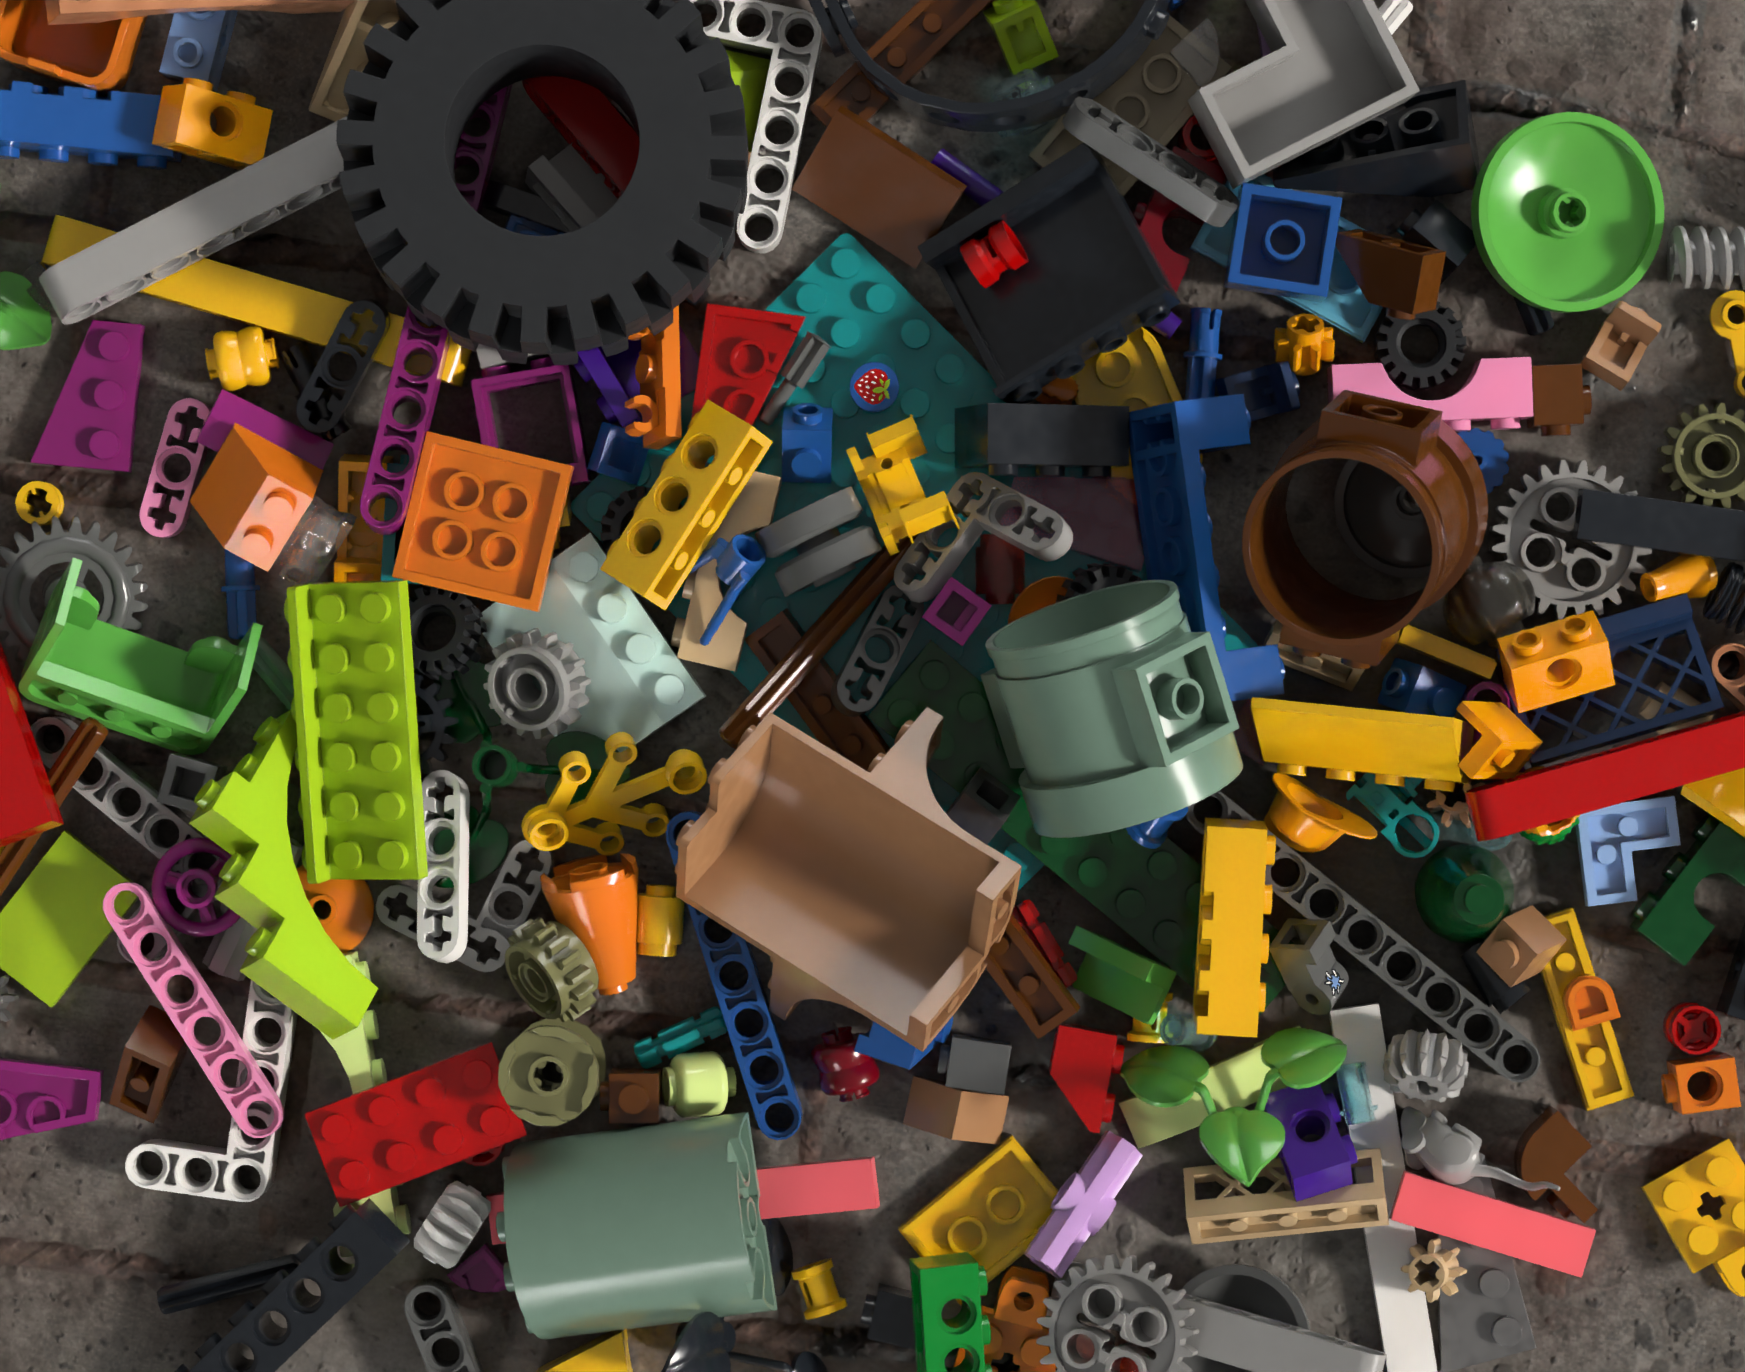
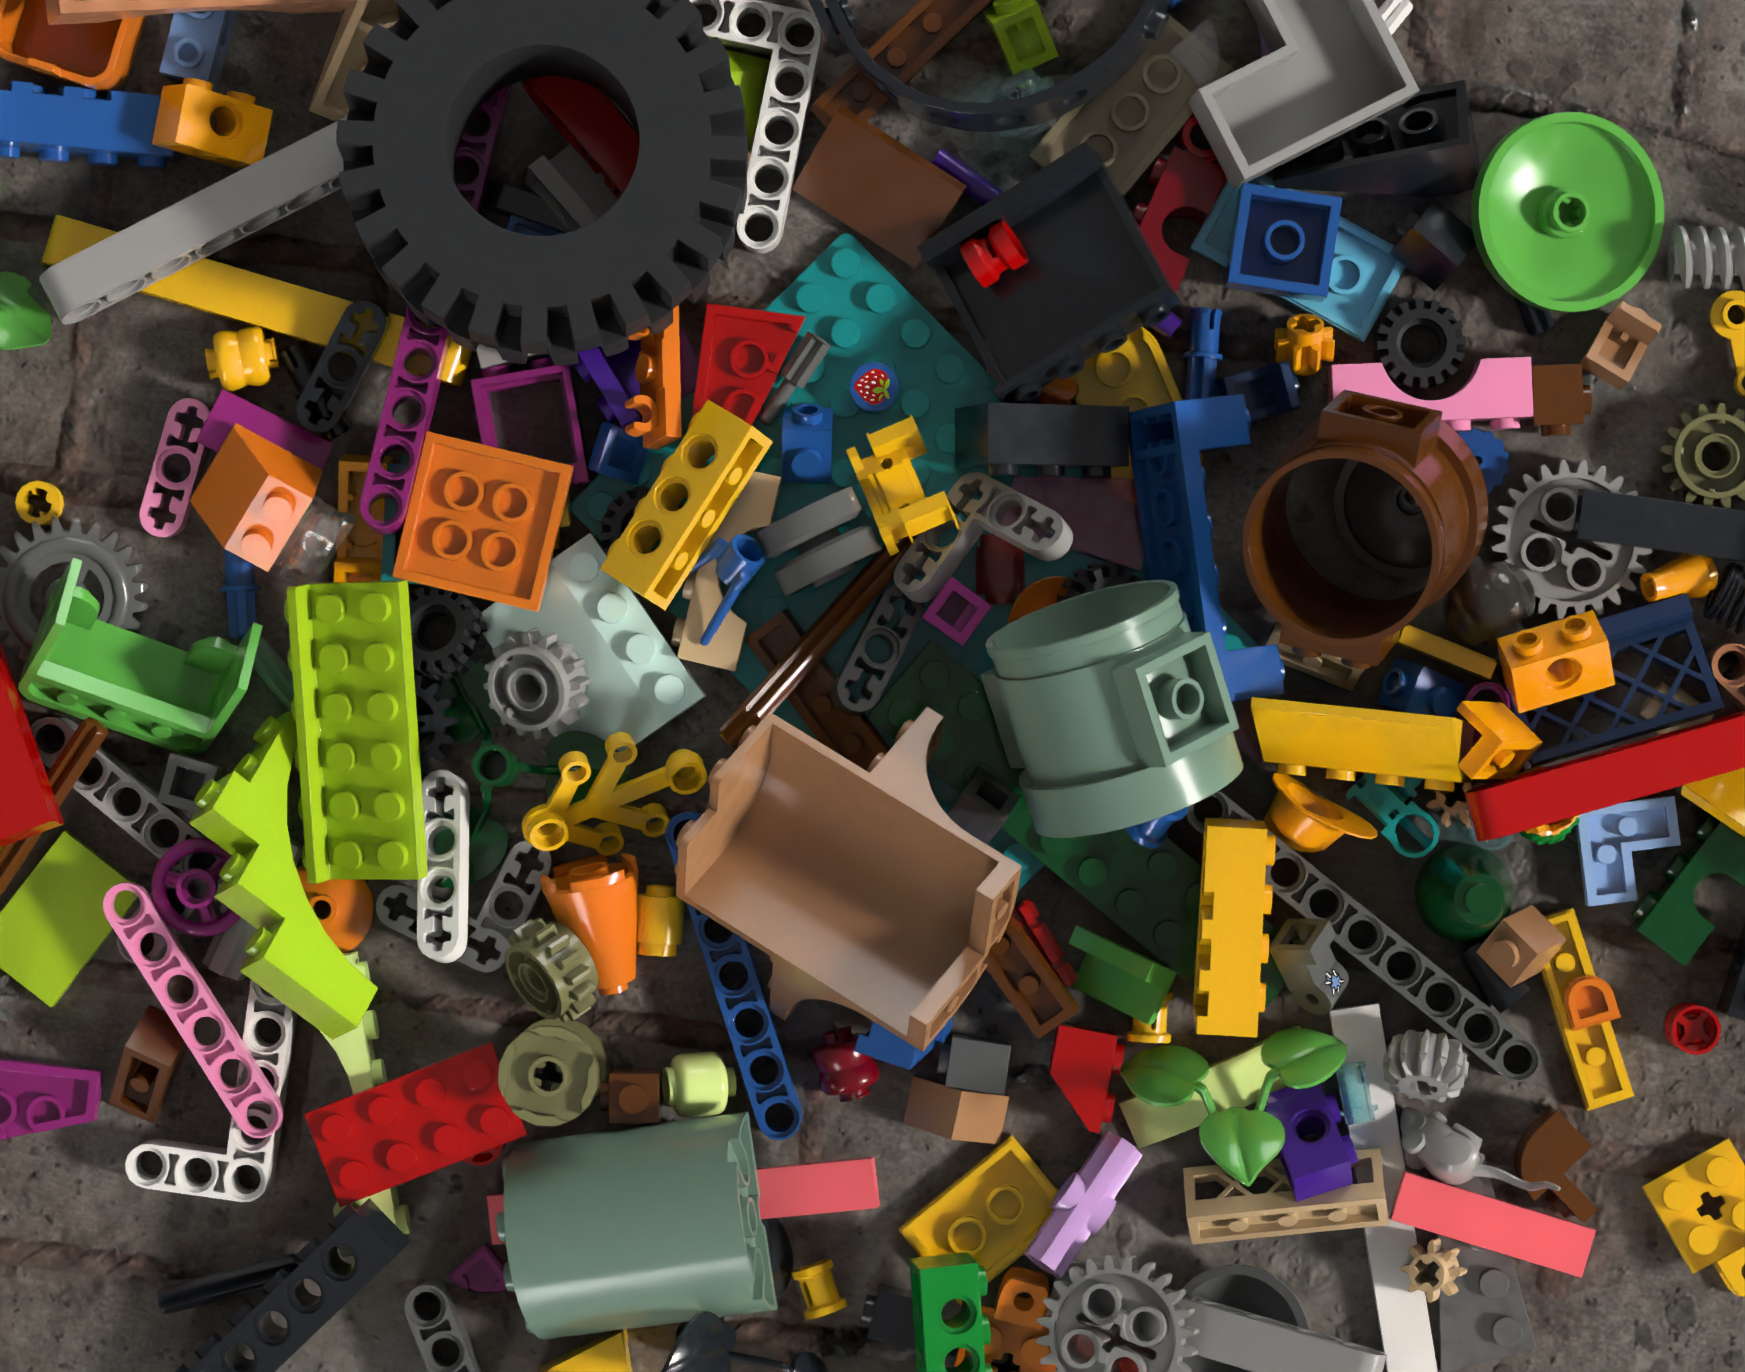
magenta wing [30,320,145,473] -> none
white gear [414,1180,491,1269] -> none
teal axle [633,1006,727,1069] -> none
dark grey beam [1062,97,1239,227] -> none
clear light blue pin [1160,1013,1218,1052] -> none
reddish brown slope [1335,229,1446,320] -> none
orange brick [1661,1053,1741,1115] -> none

